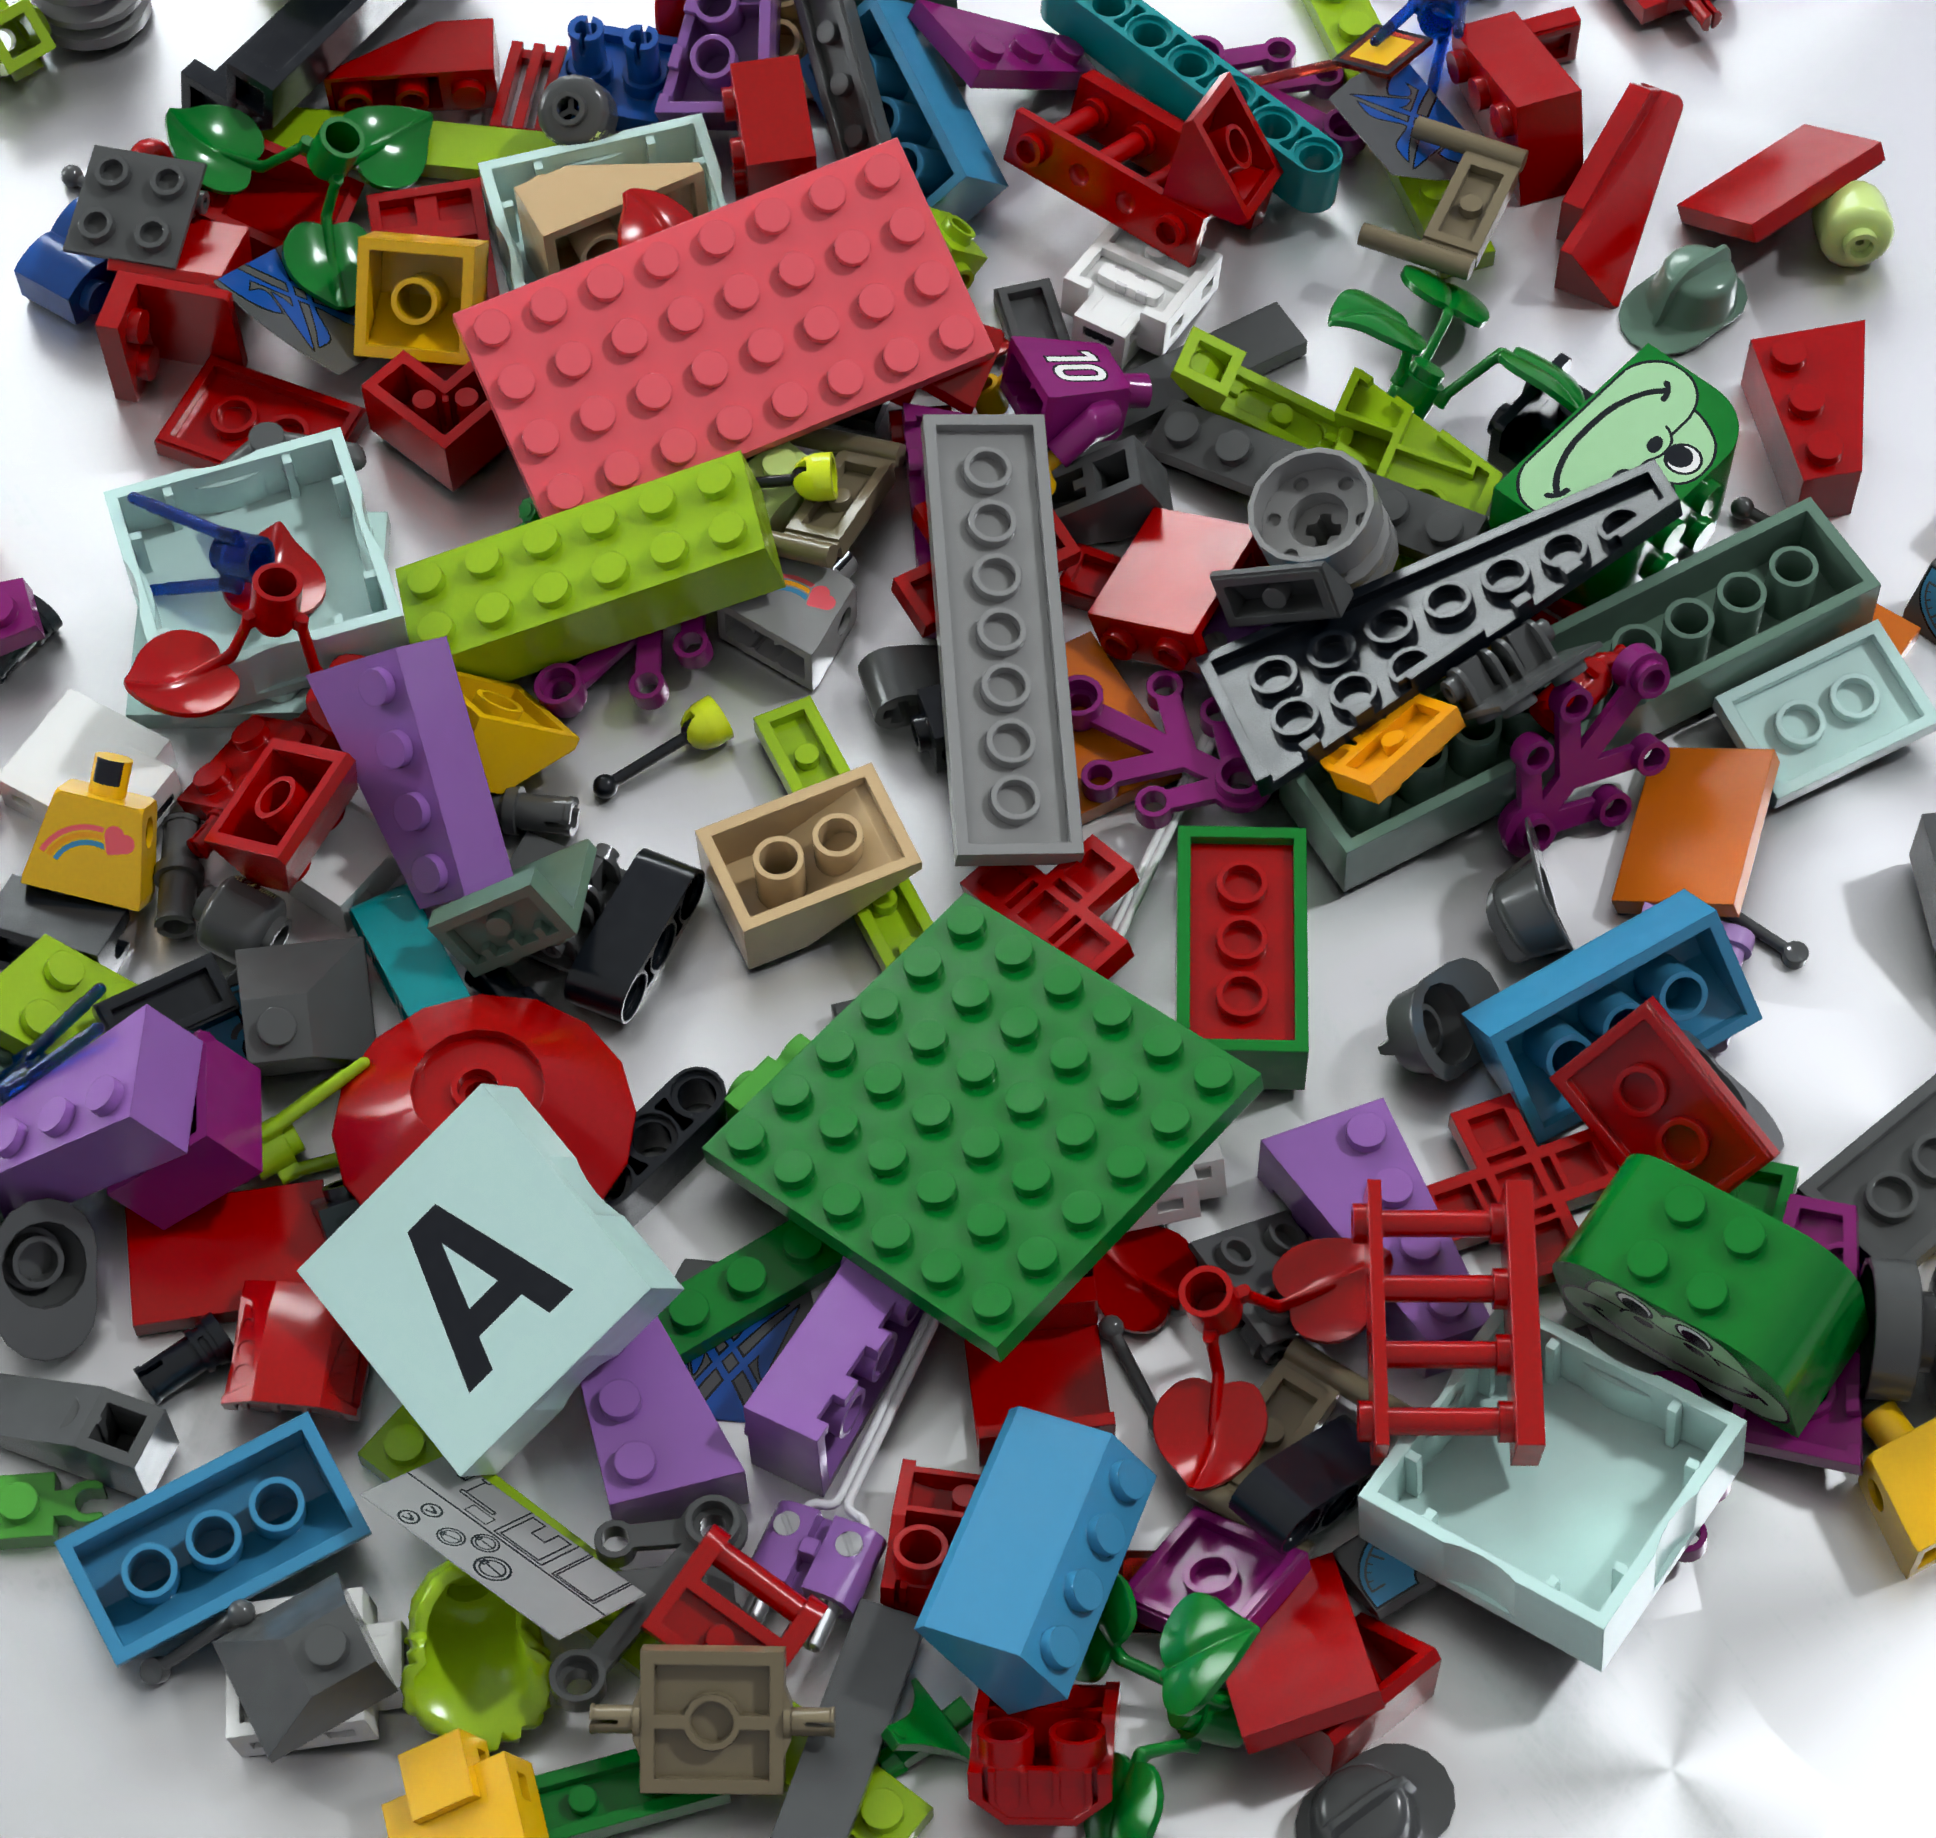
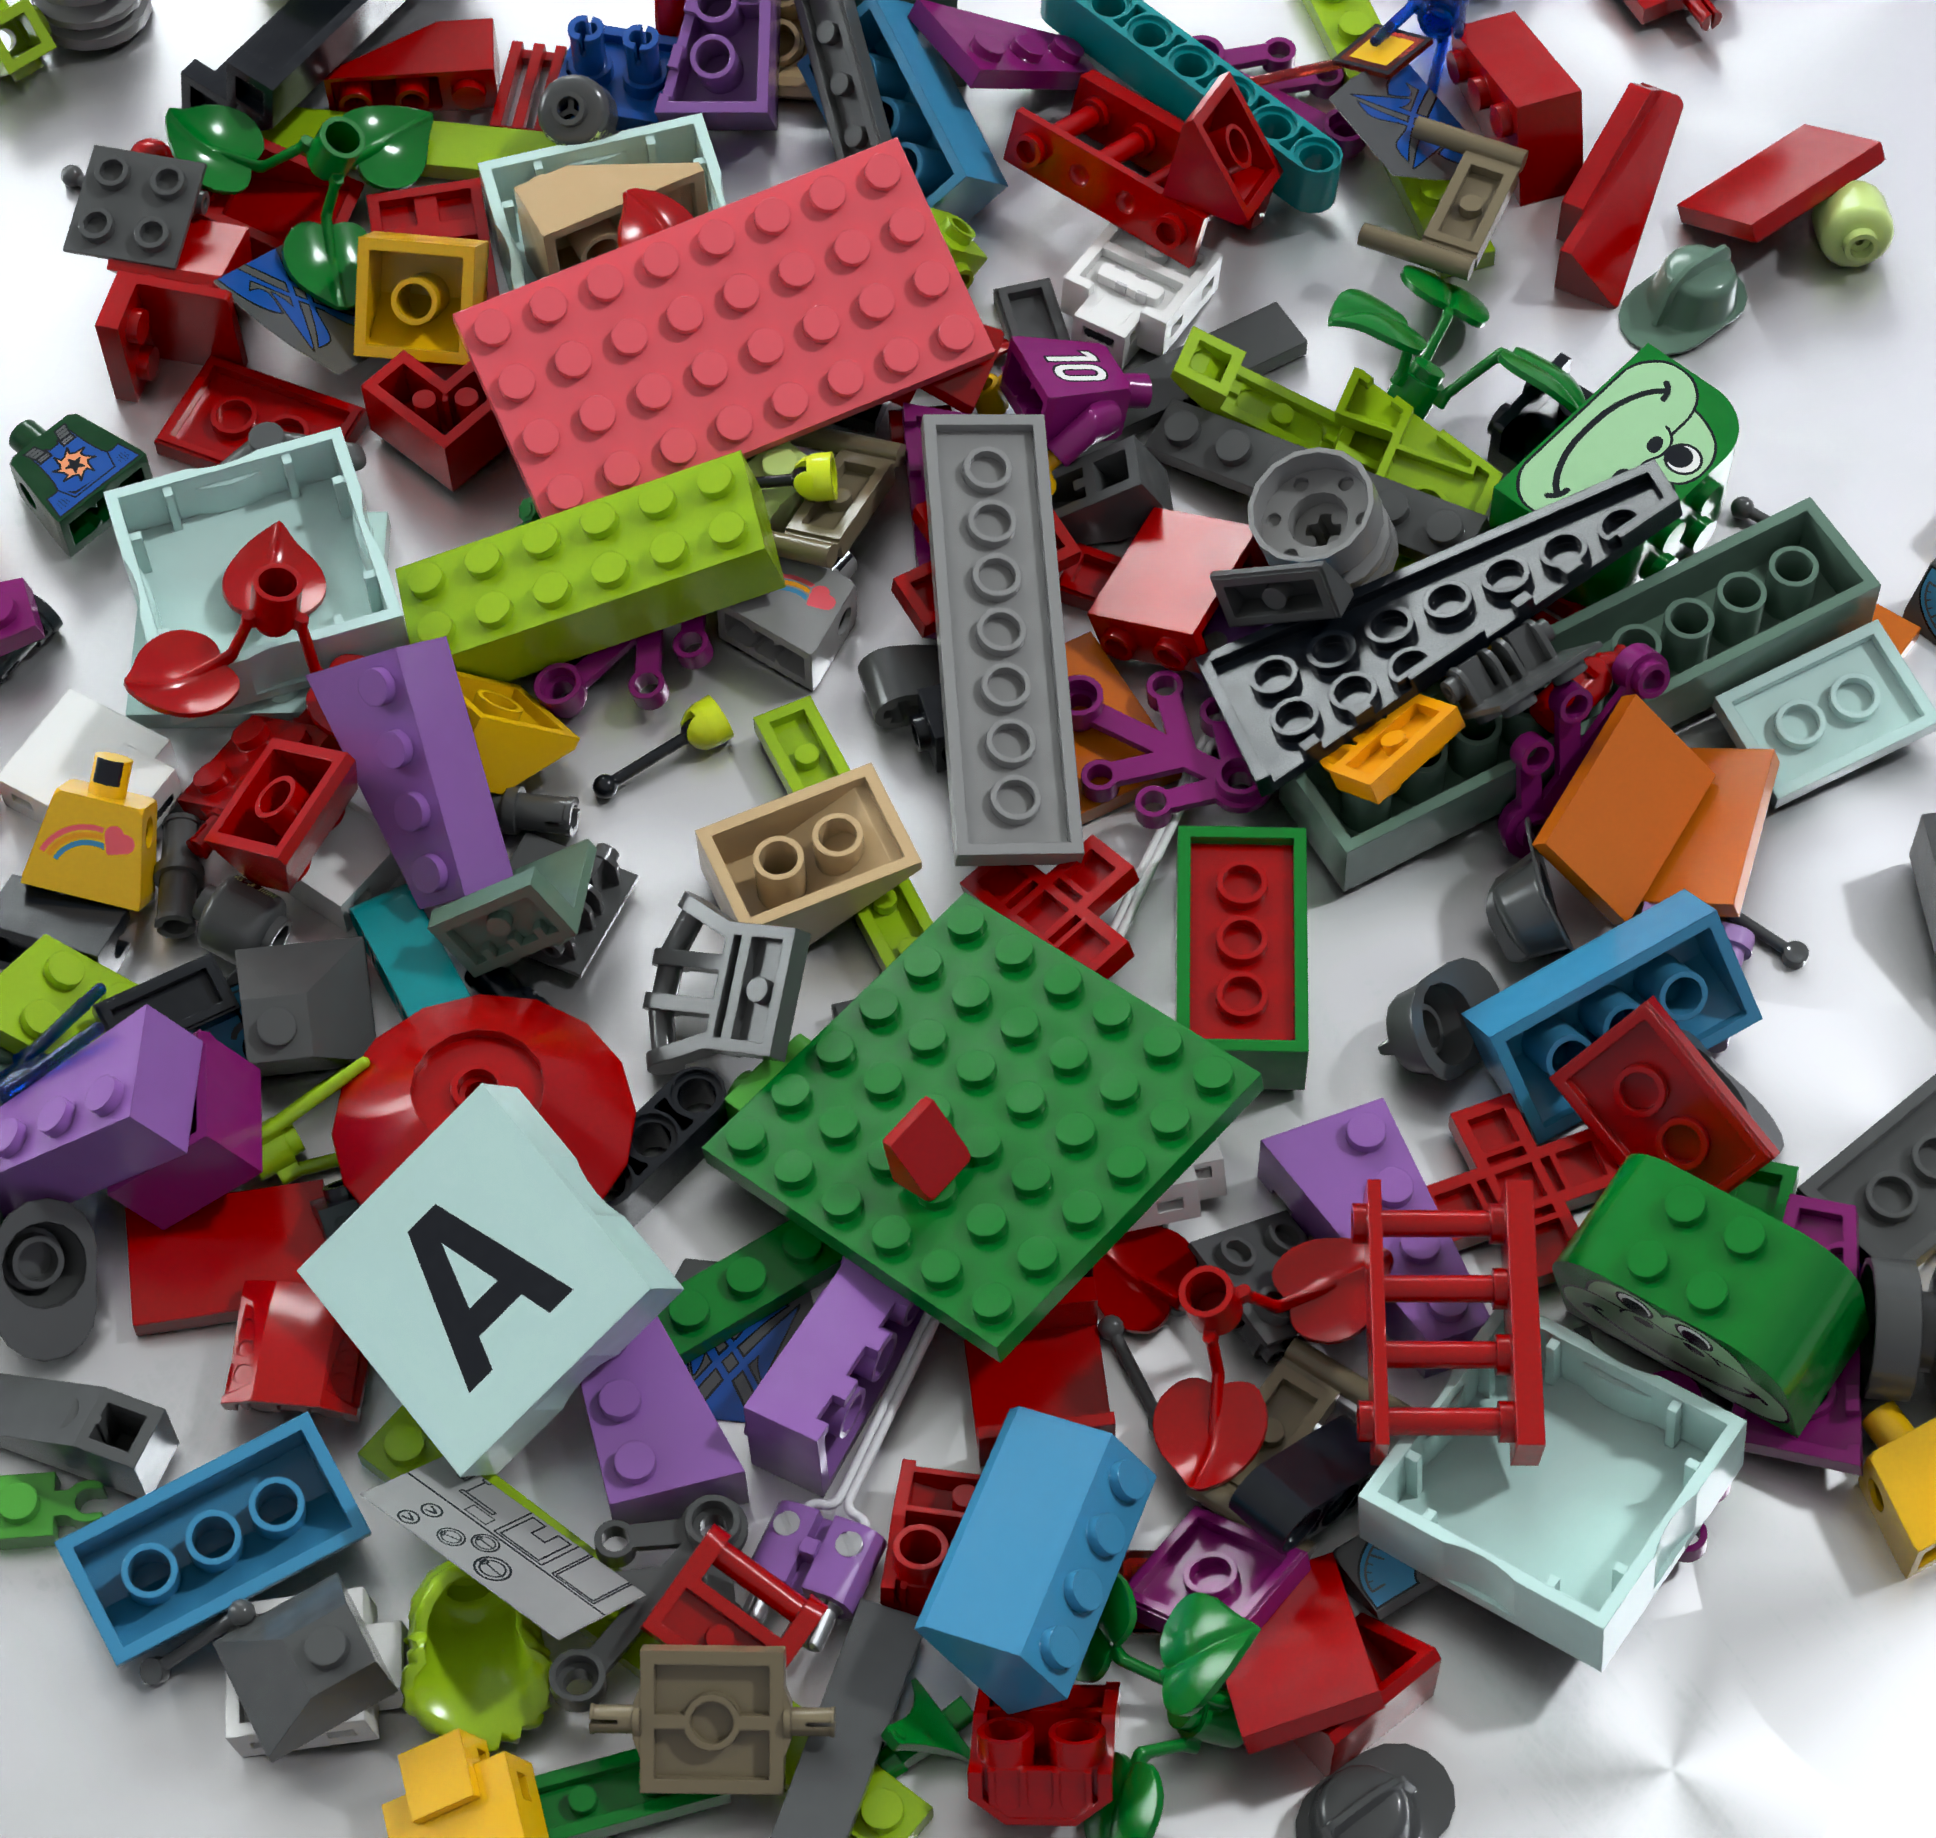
blue brick [14,196,116,325] -> none
clear blue plant [127,492,275,596] -> none
black pin [133,1312,234,1405] -> none
black beam [564,848,705,1024] -> none
red brick [721,54,817,201] -> none
red tile [1523,6,1581,64] -> none
red wedge [1741,320,1865,518] -> none
none -> dark green torso [9,414,153,558]
none -> dark grey plate [642,891,811,1075]
none -> red slope [882,1096,971,1201]
none -> orange tile [1532,694,1716,925]

